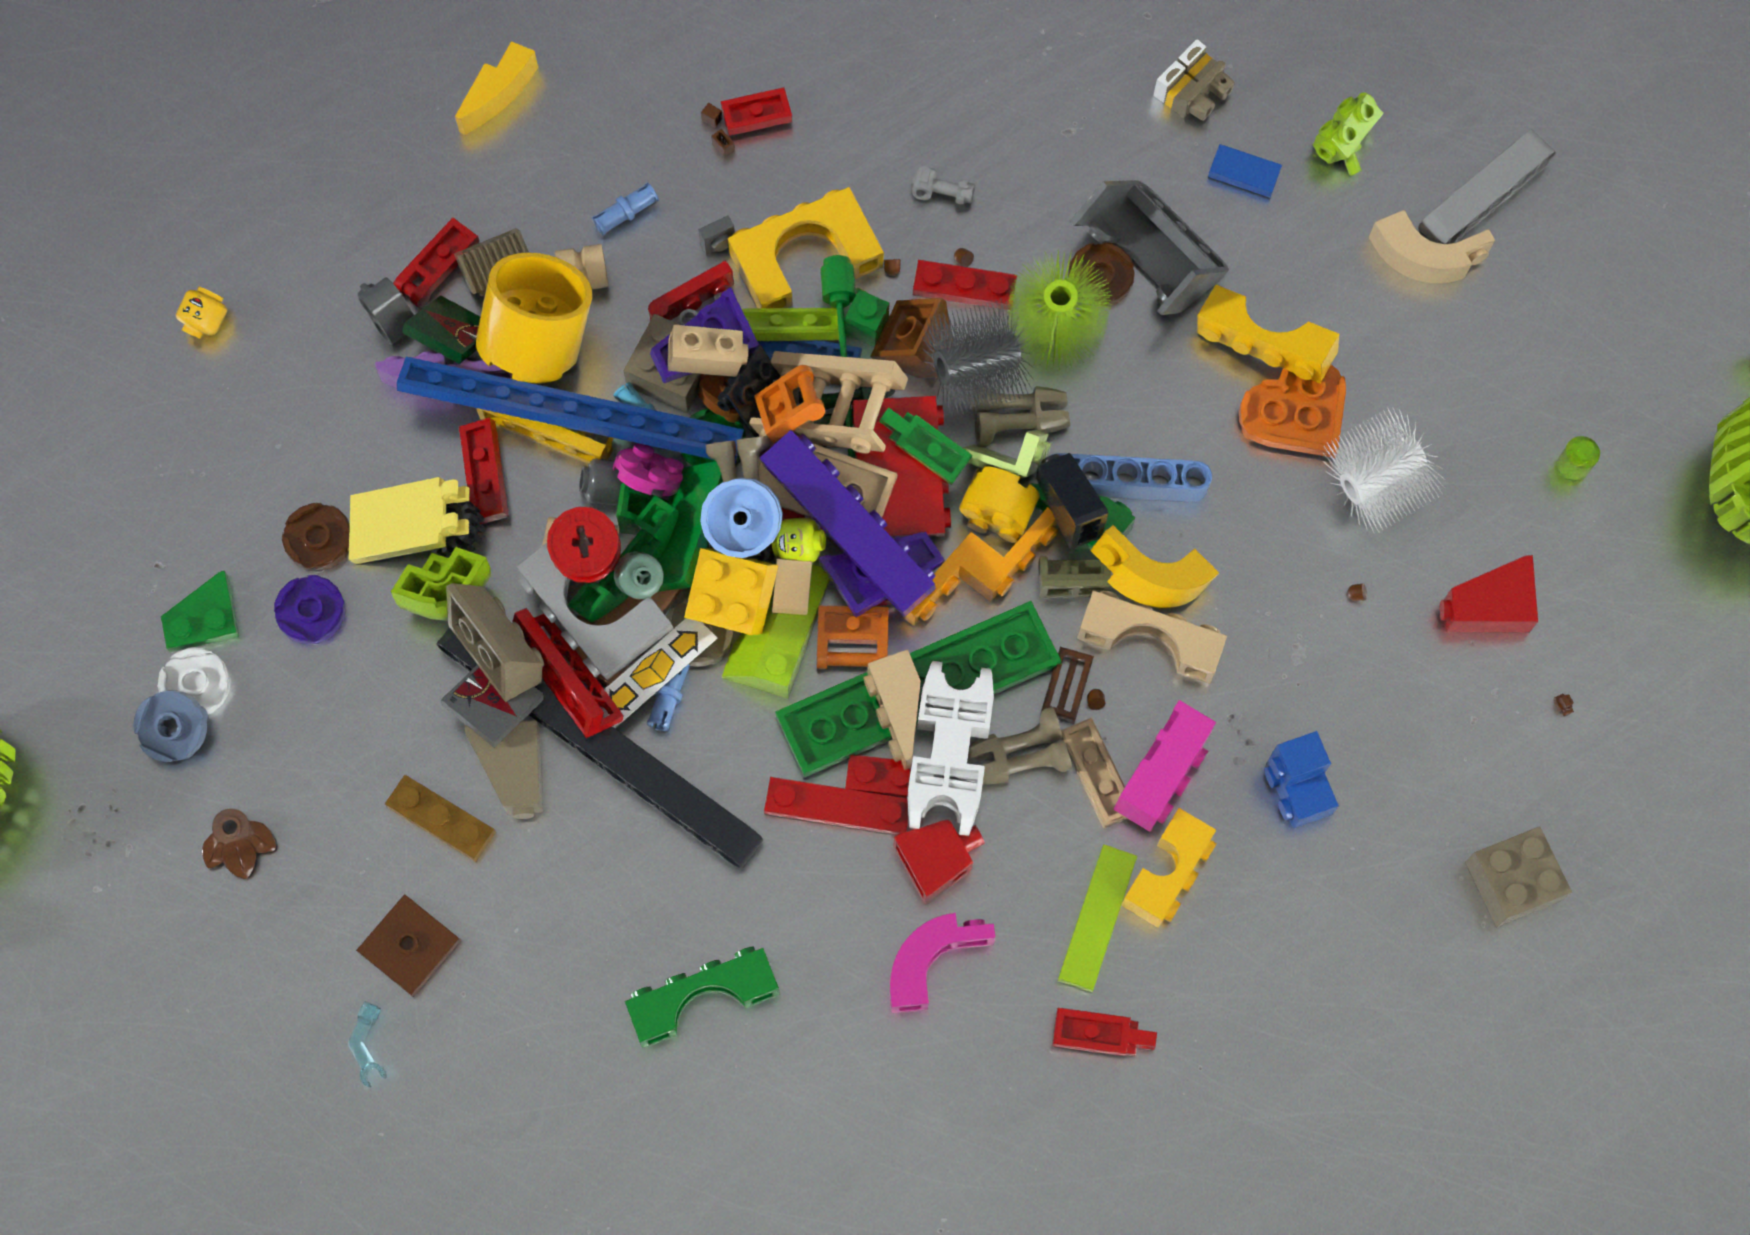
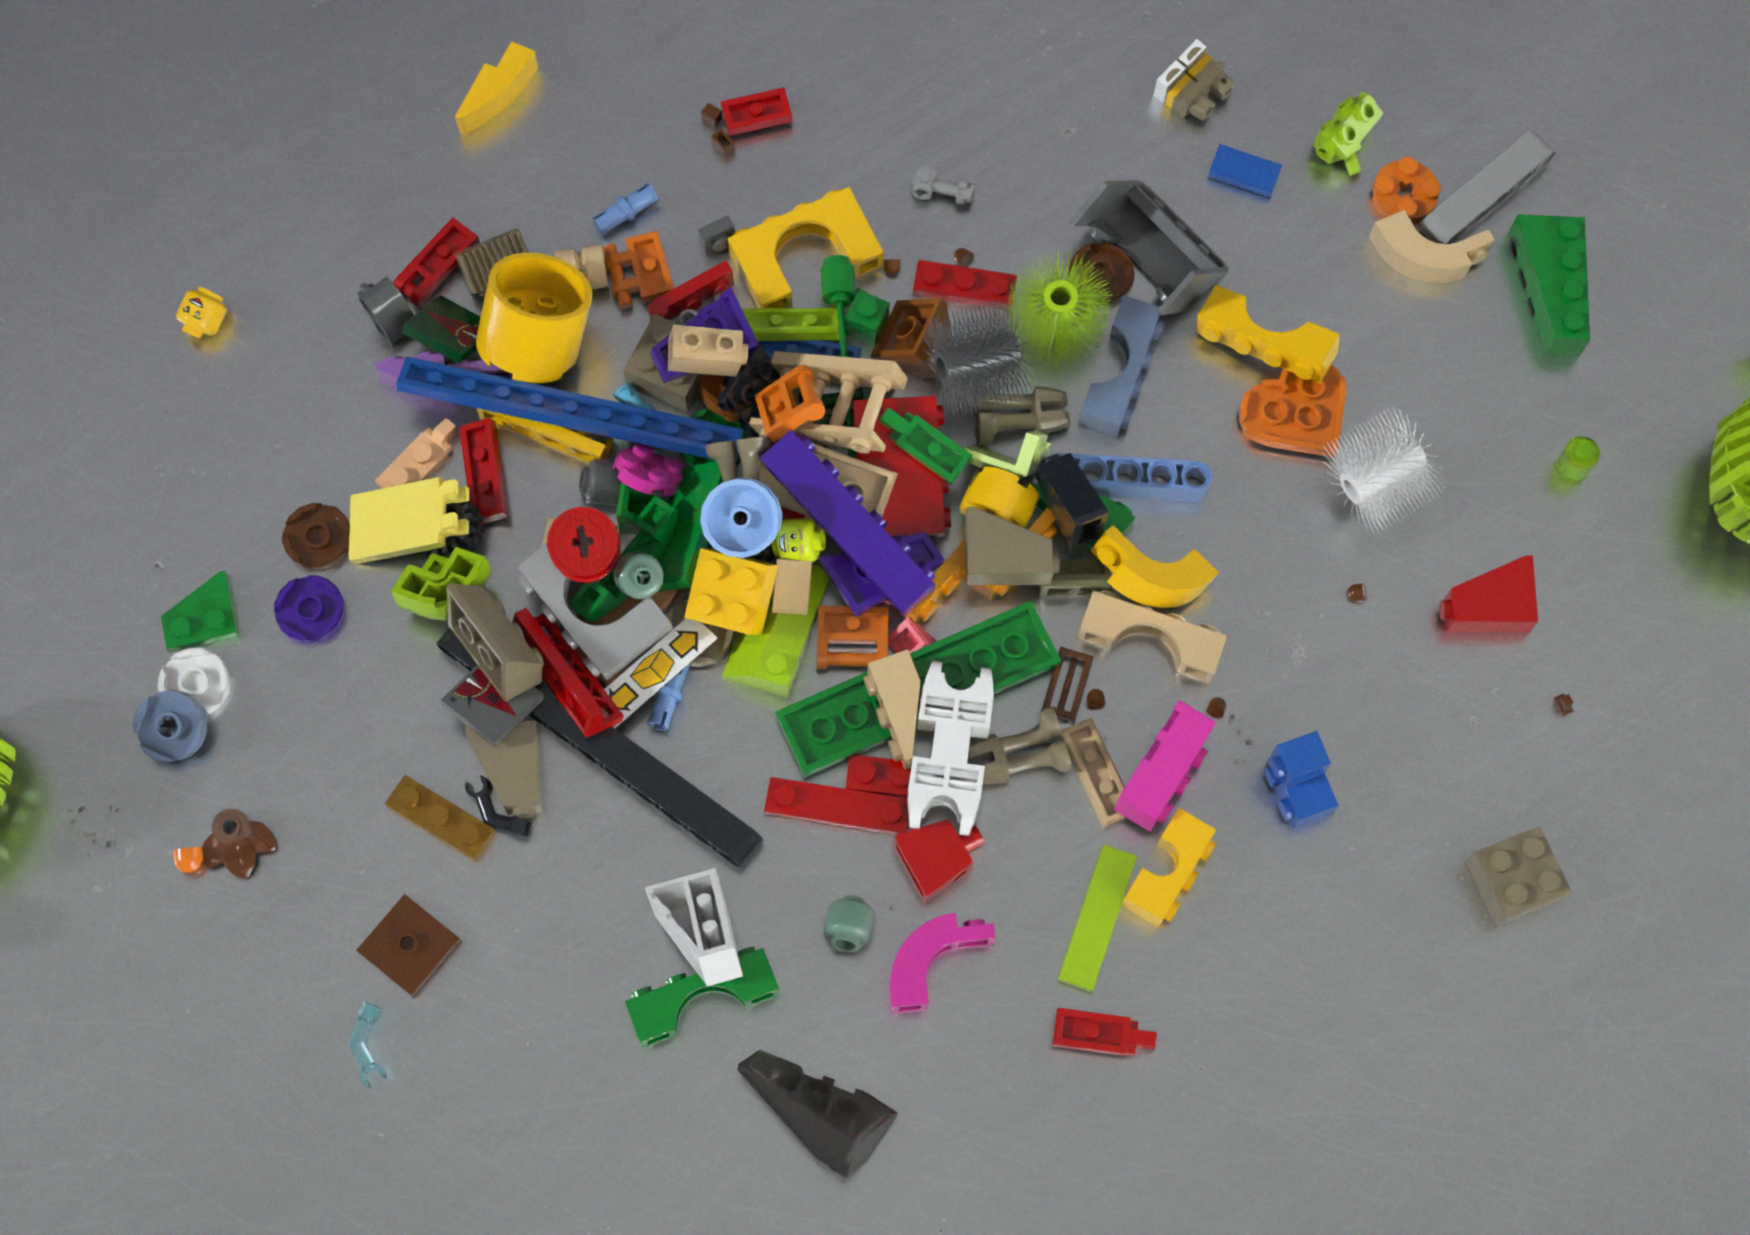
none -> orange hinge [173,847,203,873]
none -> light nougat hinge [375,418,459,489]
none -> black arm [465,775,532,837]
none -> orange plate [603,231,674,309]
none -> white wedge [645,868,743,986]
none -> clear smoke wedge [737,1050,898,1178]
none -> sand green head [824,895,875,952]
none -> coral slope [888,617,936,654]
none -> dark tan slope [965,507,1059,585]
none -> sand blue arch [1078,295,1164,439]
none -> reddish brown piece [1207,697,1226,718]
none -> orange plate [1372,157,1441,224]
none -> green wedge [1508,214,1590,357]

